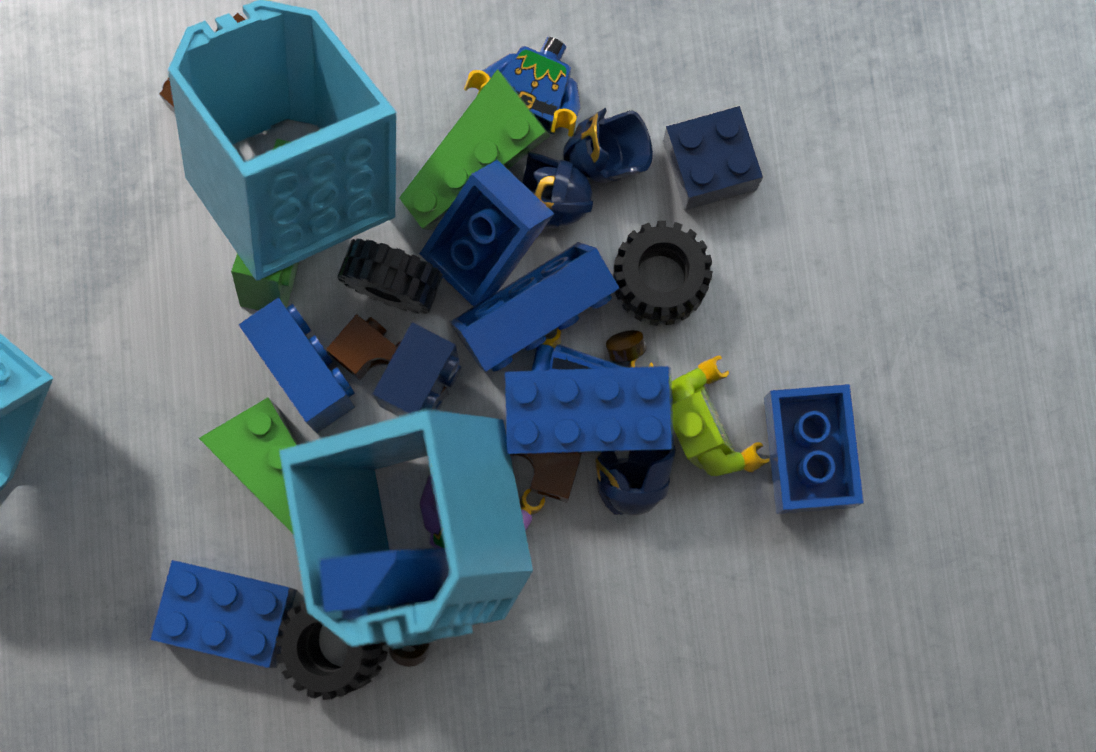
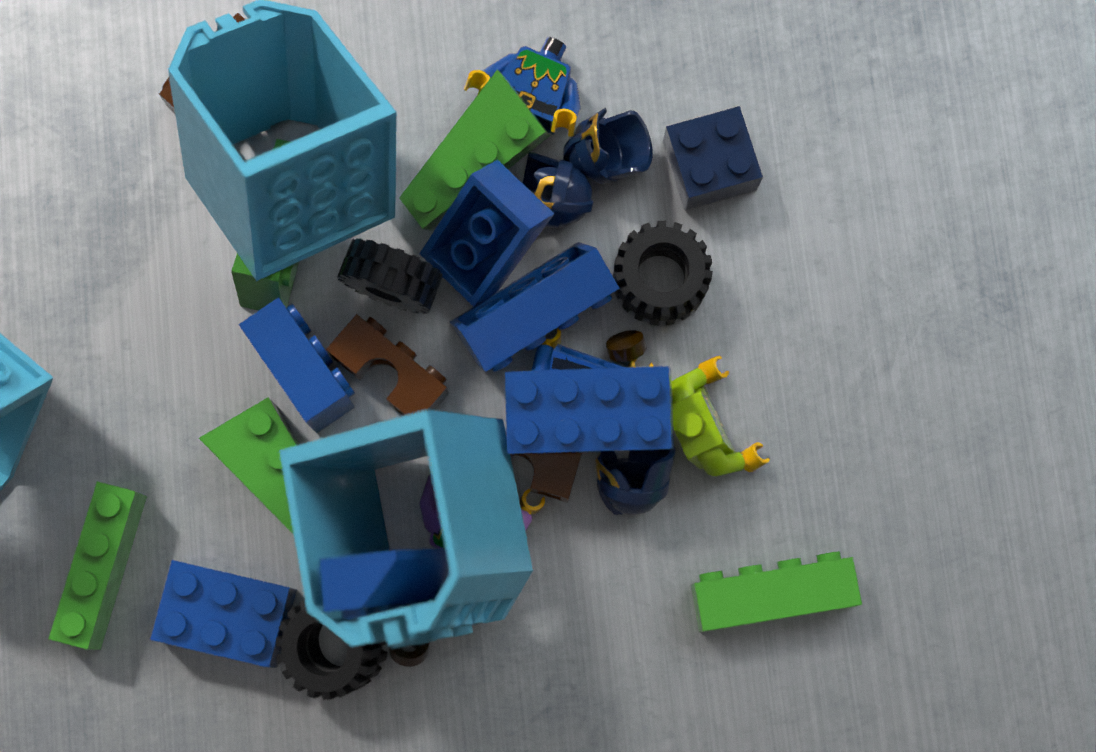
dark blue brick [372,322,462,417] -> none
blue brick [764,384,864,514] -> none
none -> bright green brick [49,481,147,650]
none -> bright green brick [691,551,862,632]

